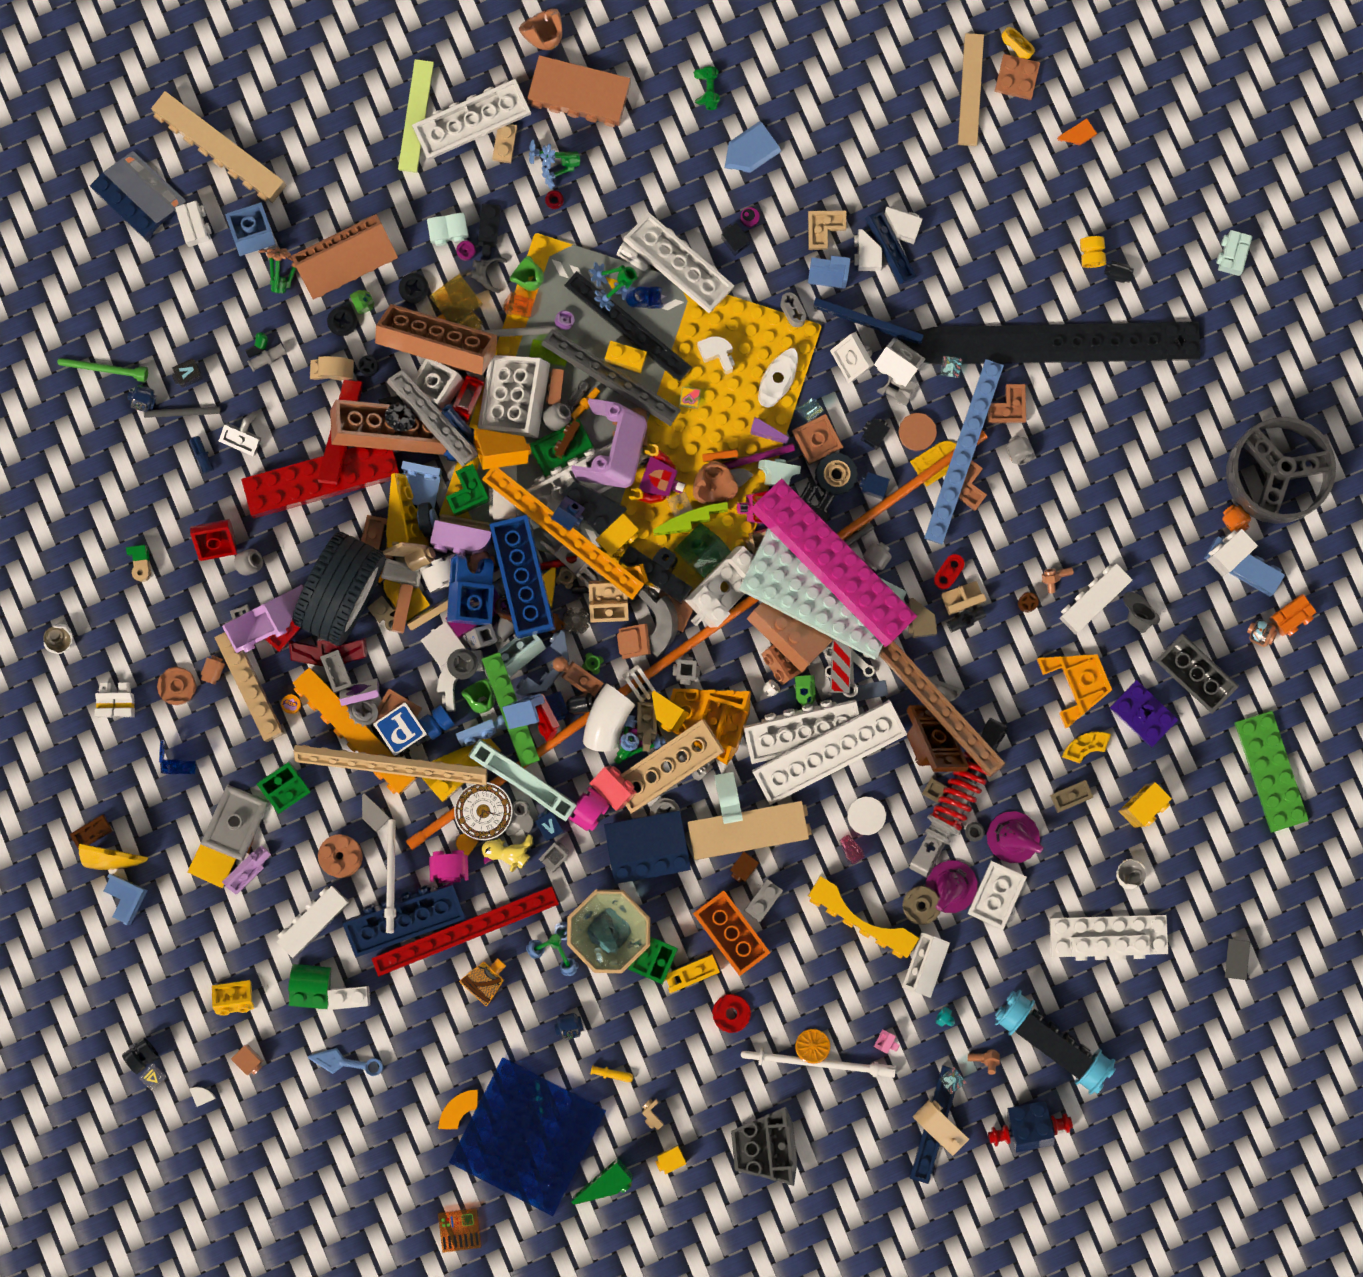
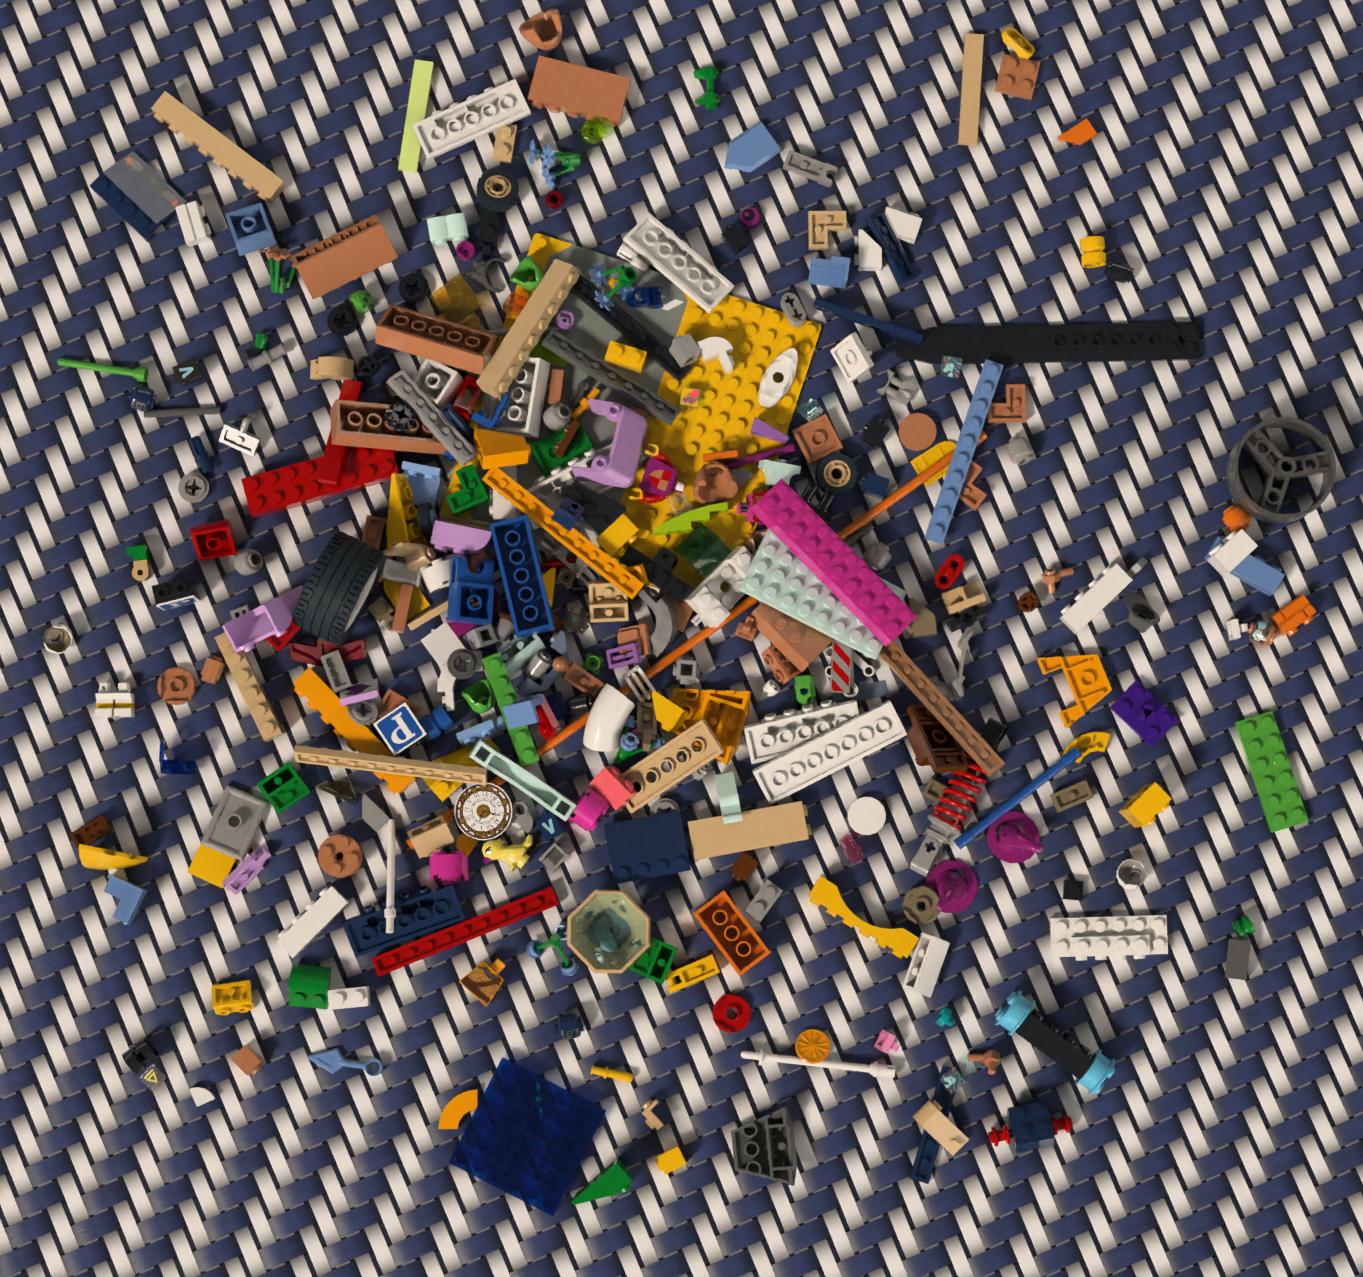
light orange tile [281,694,301,714] -> none
clear orange tile [438,1208,482,1253] -> none
white brick [874,337,925,387] -> none
white plate [967,861,1027,930] -> none
dark grey brick [1156,633,1239,714] -> none
light aqua brick [1216,230,1252,276] -> none
none -> black piece [152,577,200,611]
none -> light grey gear [178,473,210,503]
none -> clear smoke slope [318,776,357,805]
none -> tan brick [407,815,455,859]
none -> blue bracket [470,393,510,430]
none -> black wheel [476,169,519,213]
none -> tan brick [476,259,580,399]
none -> light grey brick [525,651,552,680]
none -> clear neon green head [581,119,606,144]
none -> medium lavender tile [606,643,643,669]
none -> light grey brick [669,333,701,368]
none -> nougat plate [734,616,757,641]
none -> light grey plate [783,150,838,187]
none -> light grey piece [951,629,974,701]
none -> blue piece [953,747,1082,850]
none -> black plate [1062,880,1084,901]
none -> light grey tile [1126,557,1148,578]
none -> white tile [1226,619,1249,641]
none -> green wheel [1232,915,1255,939]

